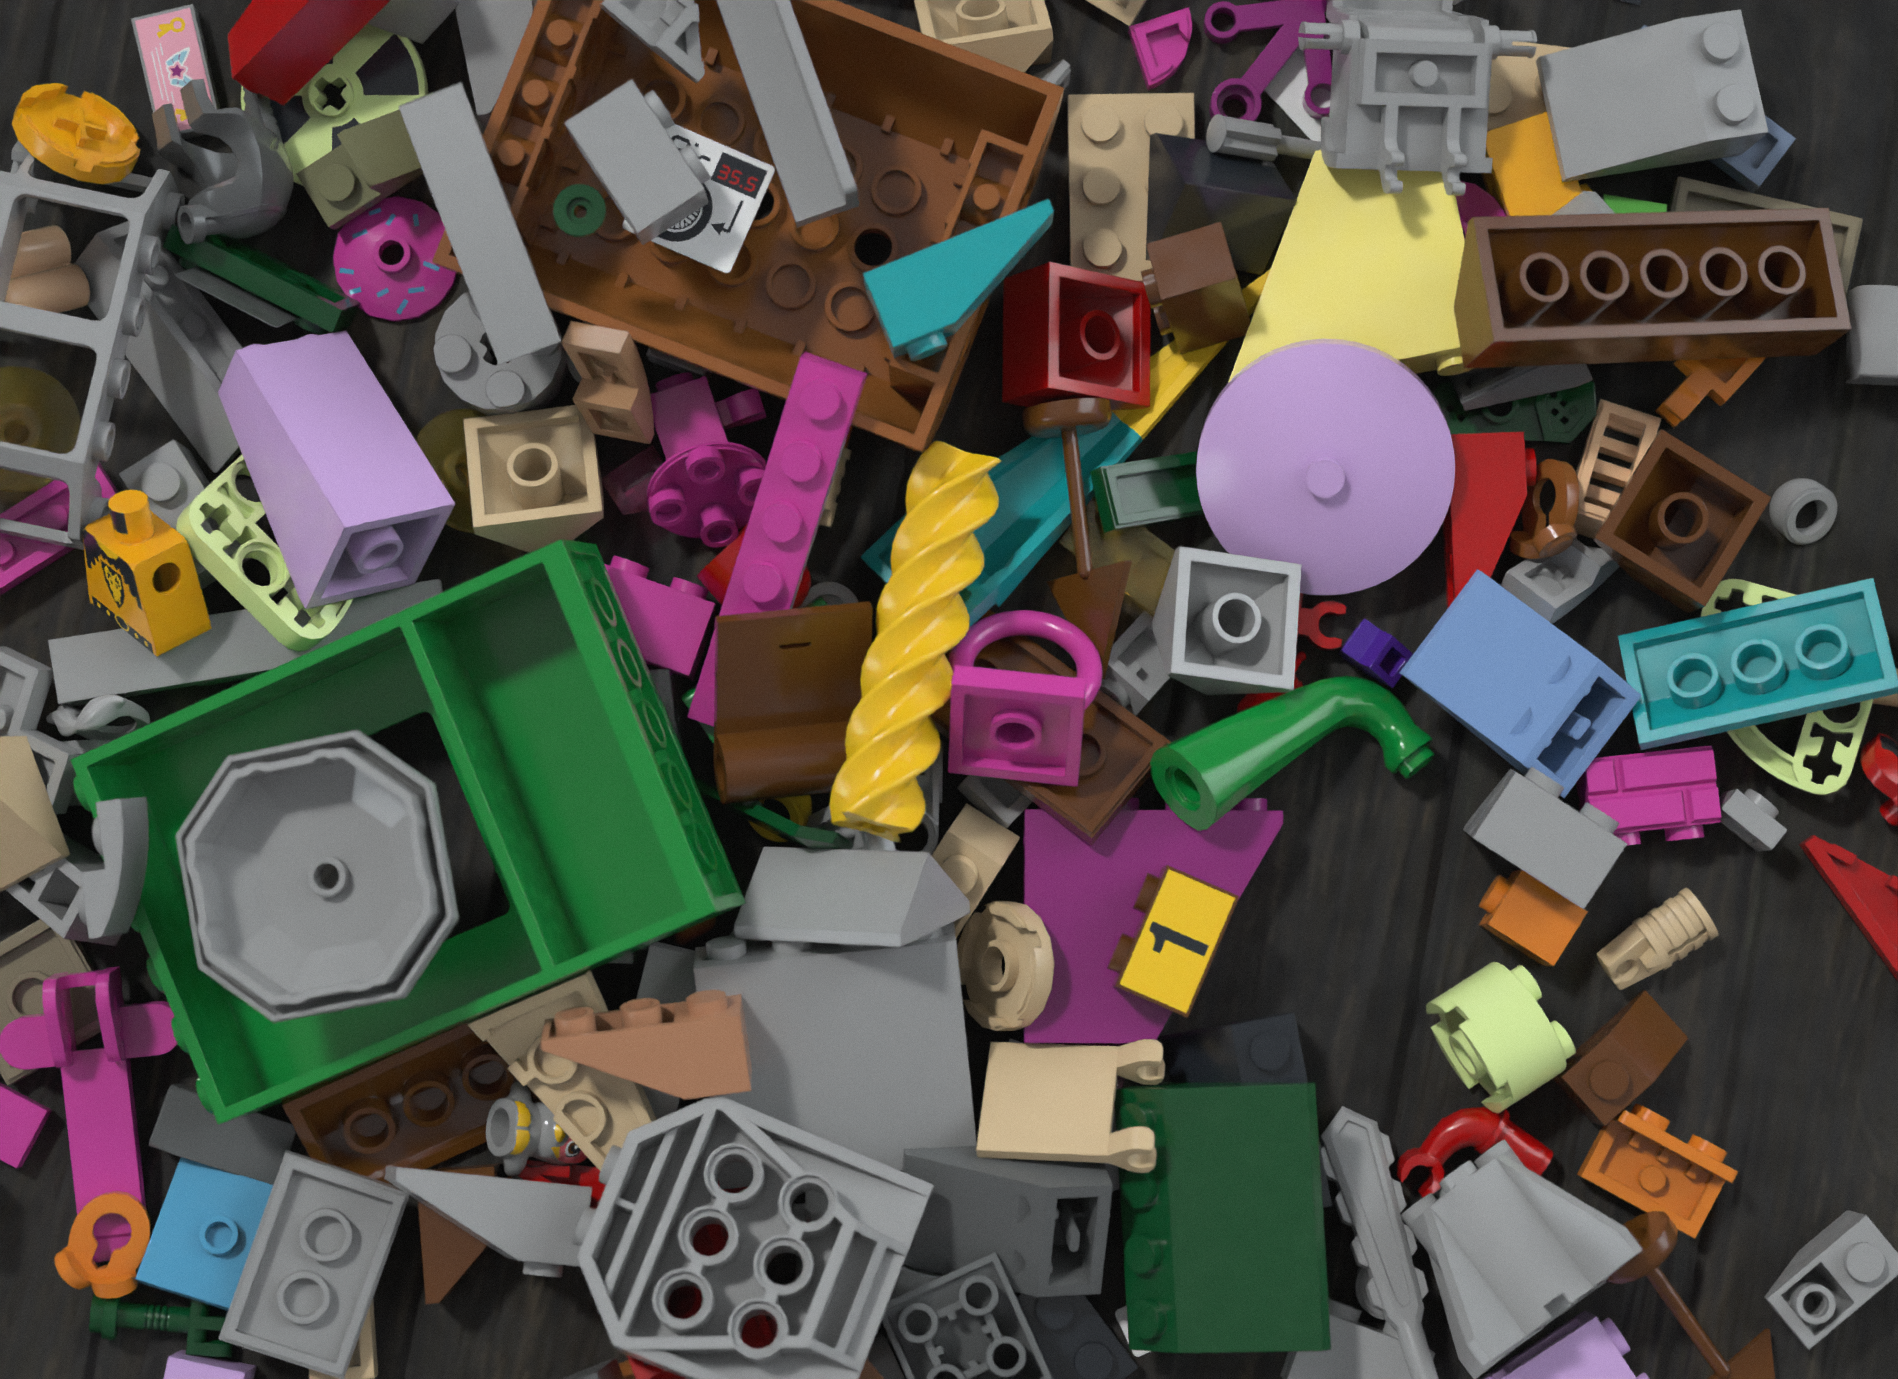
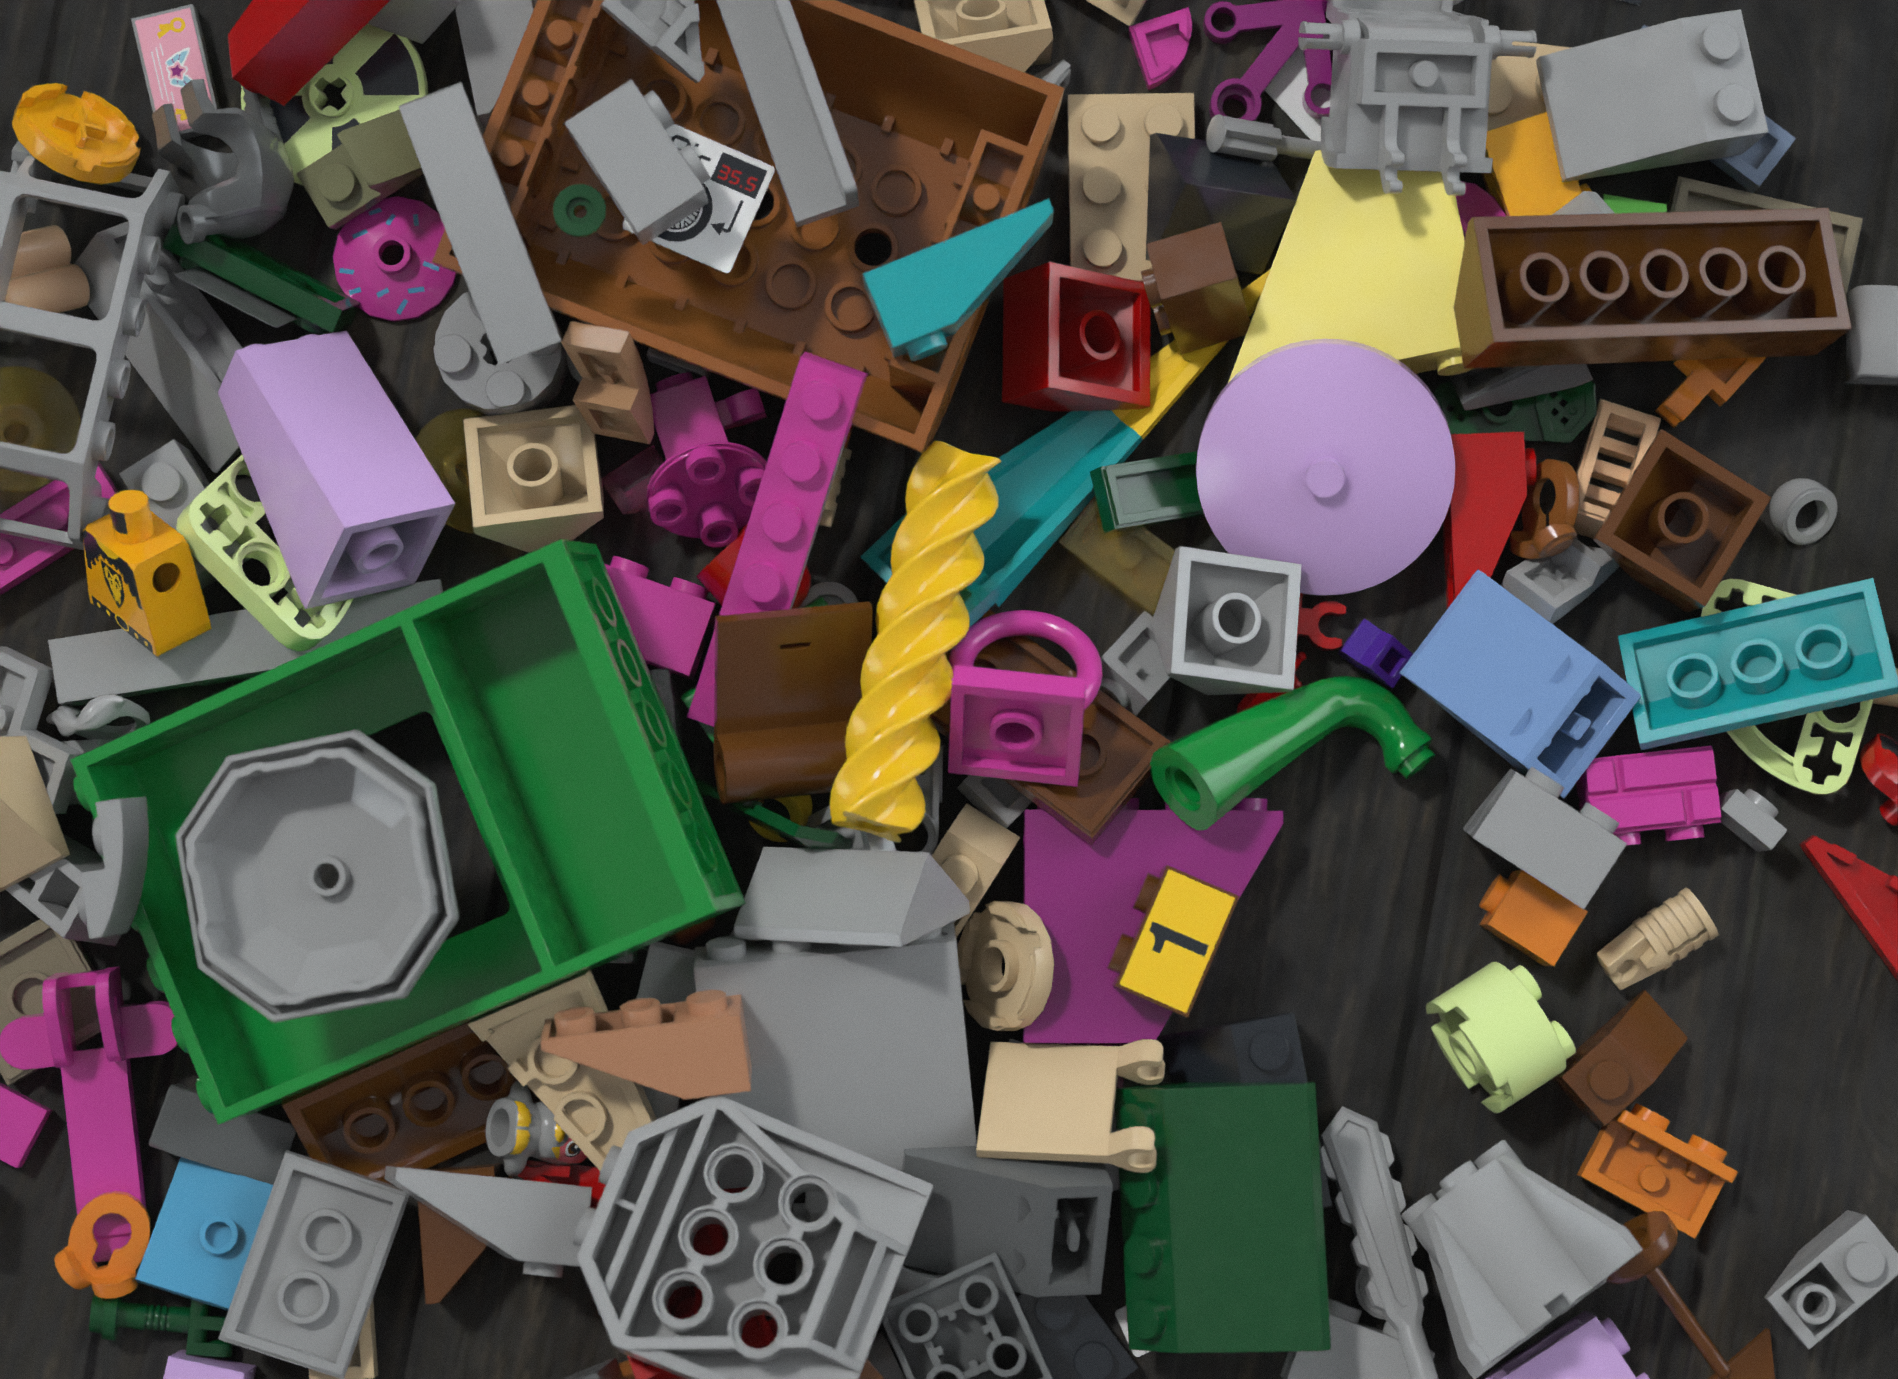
reddish brown piece [1022,398,1132,679] -> none
red piece [1397,1107,1554,1197] -> none

